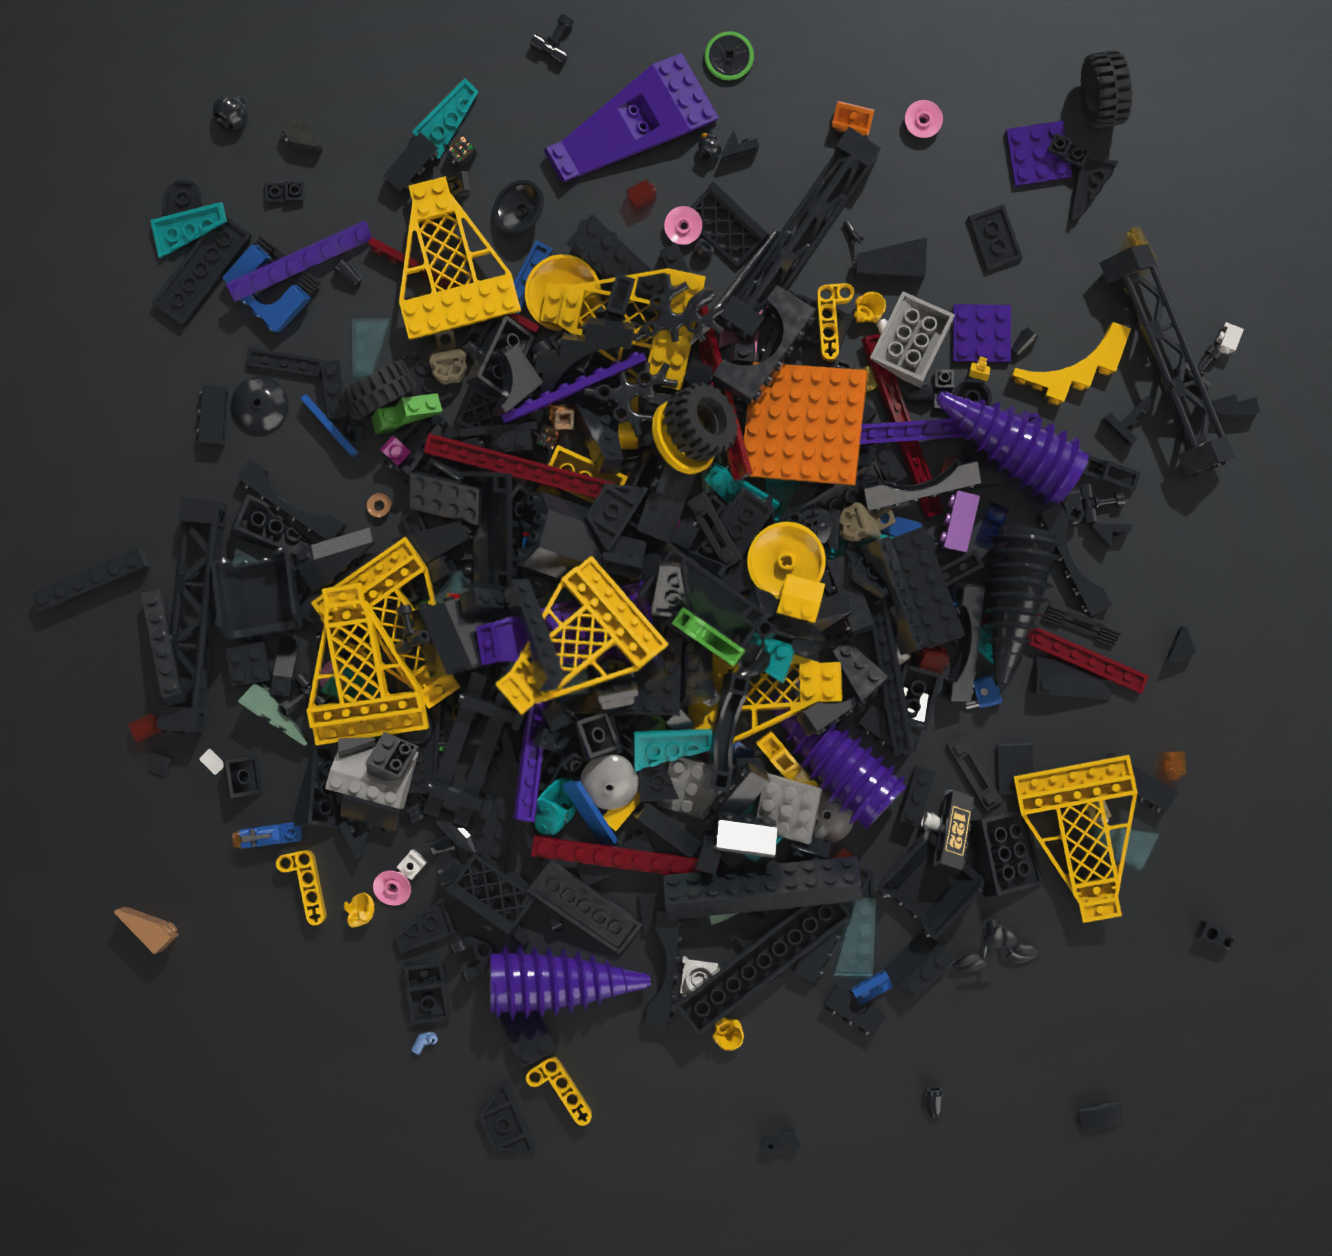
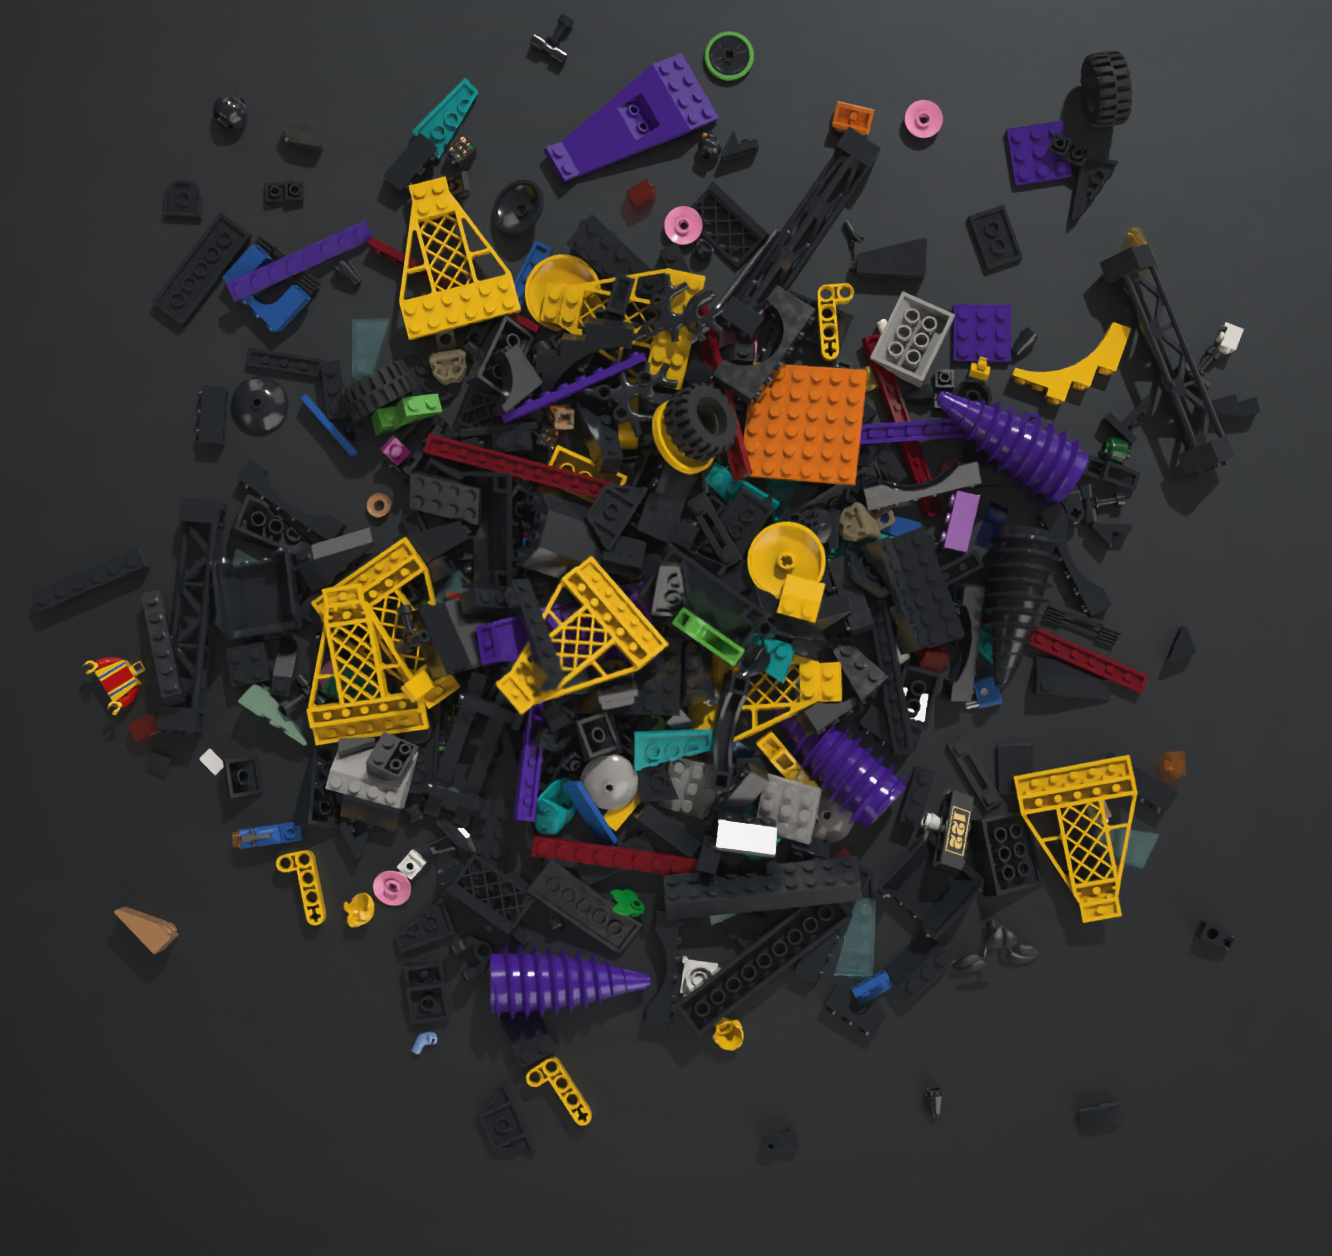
teal wing [150,202,227,258] -> none
yellow hair [854,292,886,323] -> none
none -> torso [83,657,146,715]
none -> yellow tile [401,670,436,703]
none -> green plate [609,888,645,917]
none -> dark green head [1101,437,1131,464]

